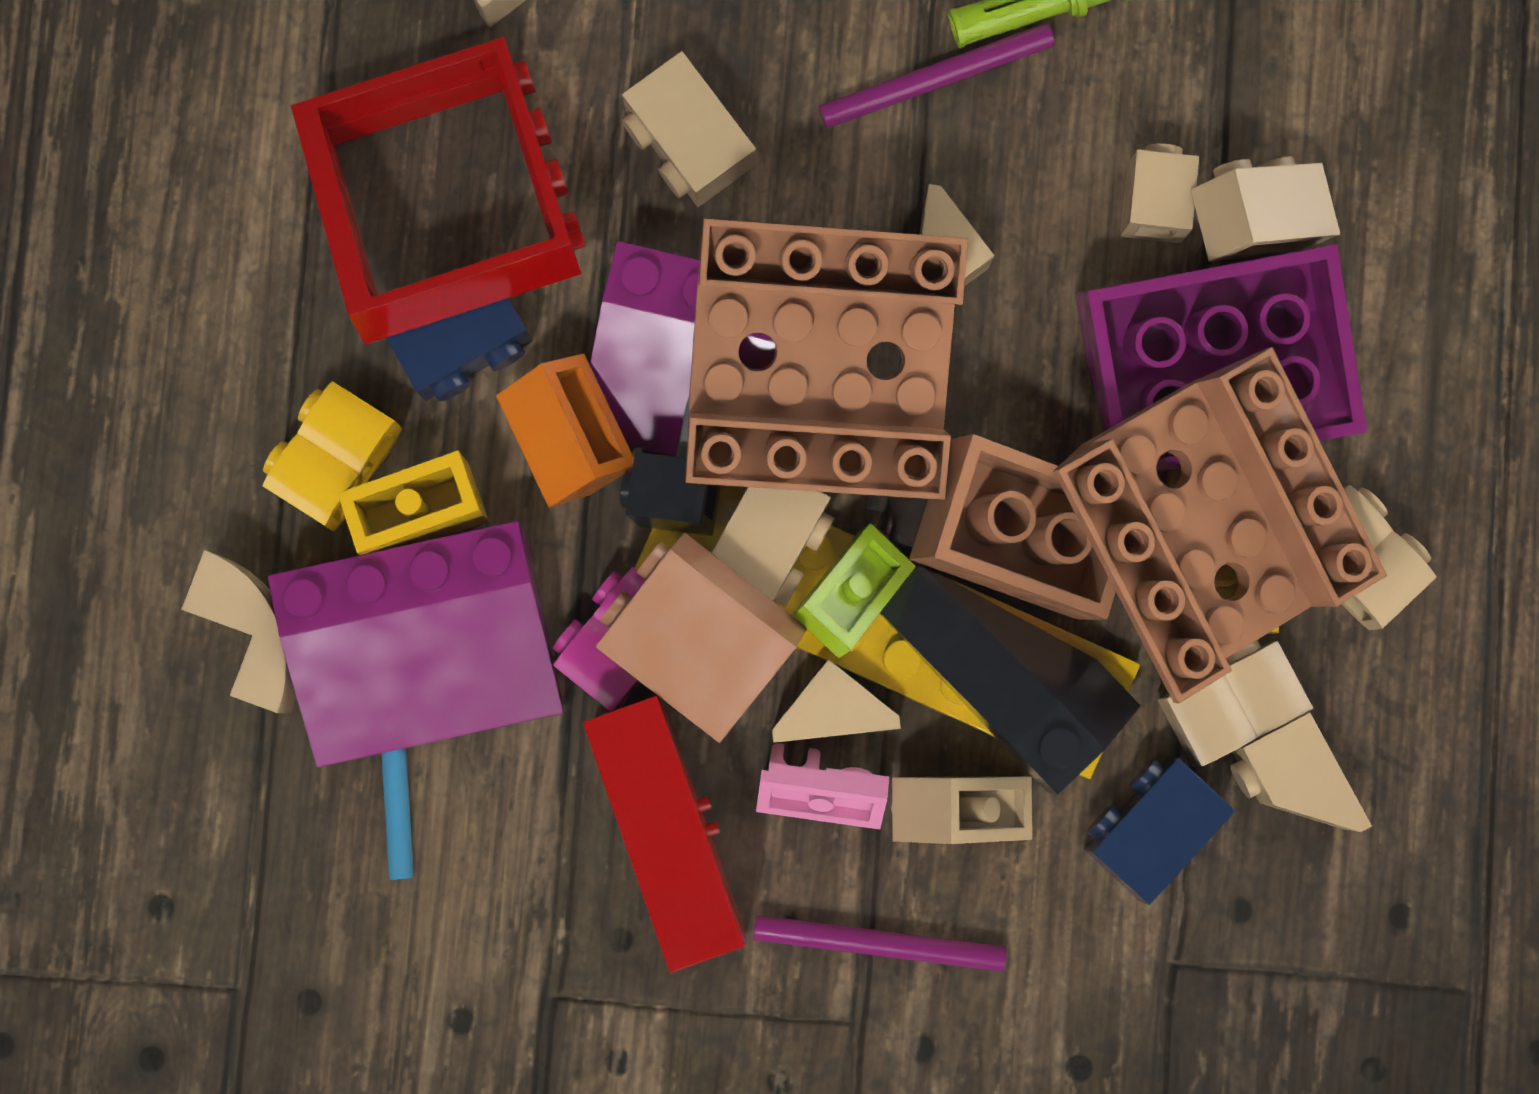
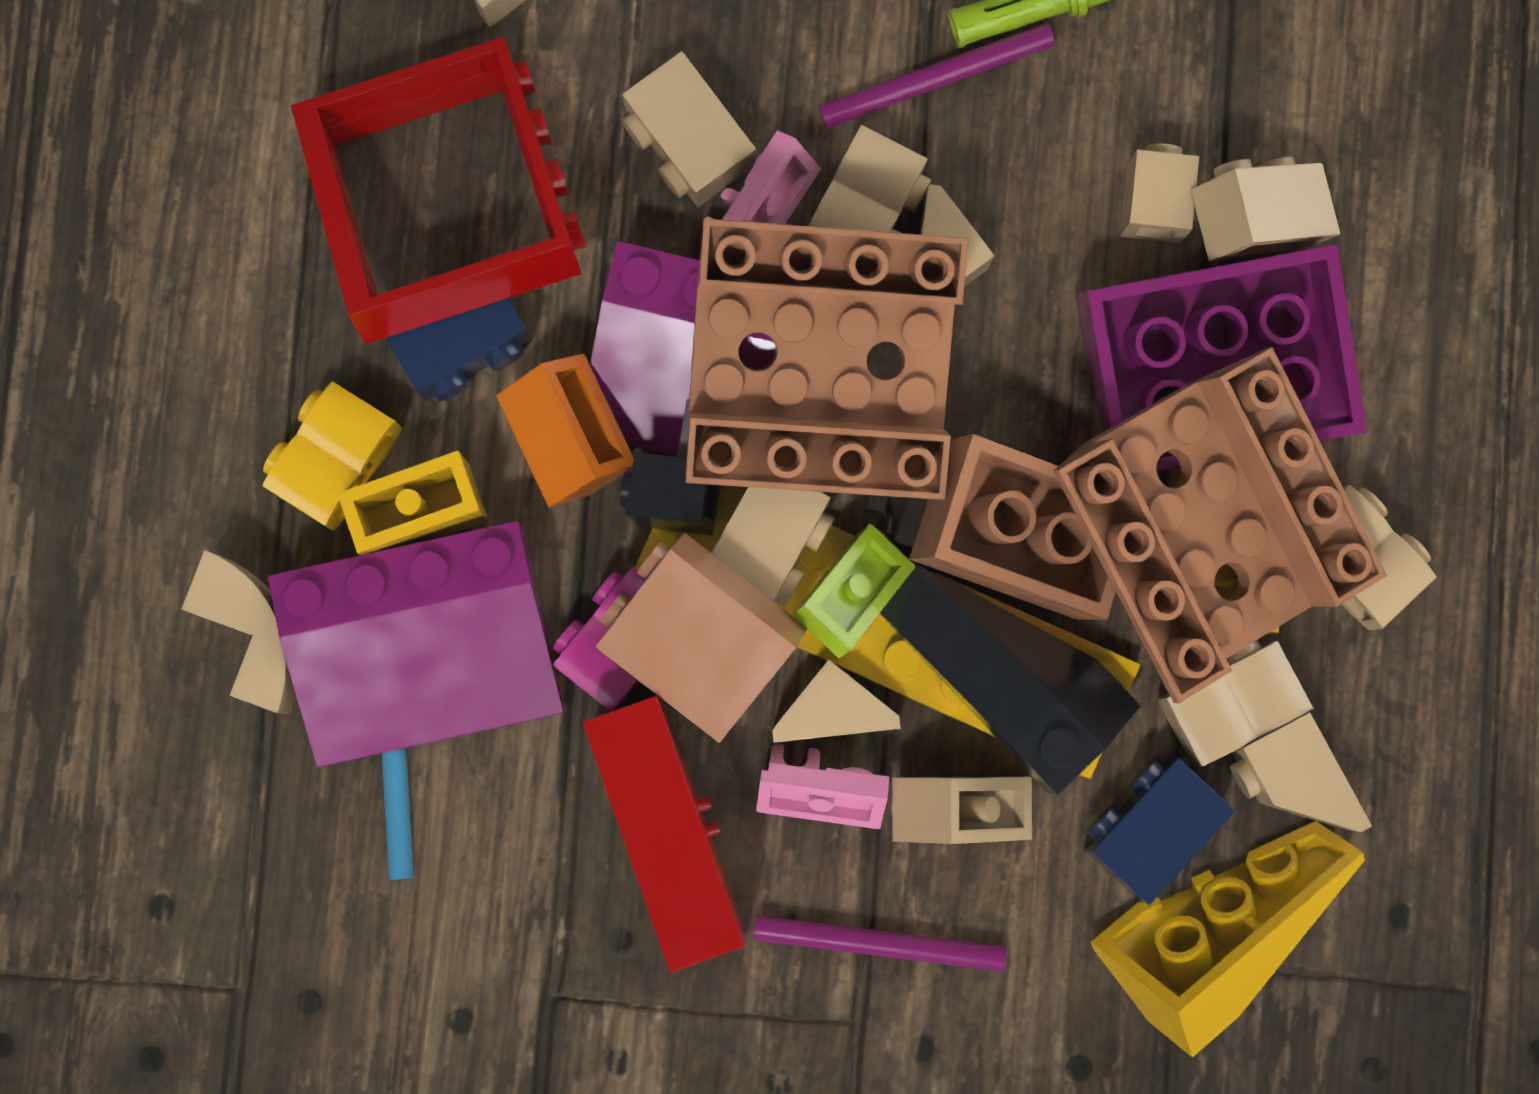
none -> bright pink plate [705,130,821,224]
none -> tan brick [809,125,931,233]
none -> yellow wedge [1091,821,1365,1058]

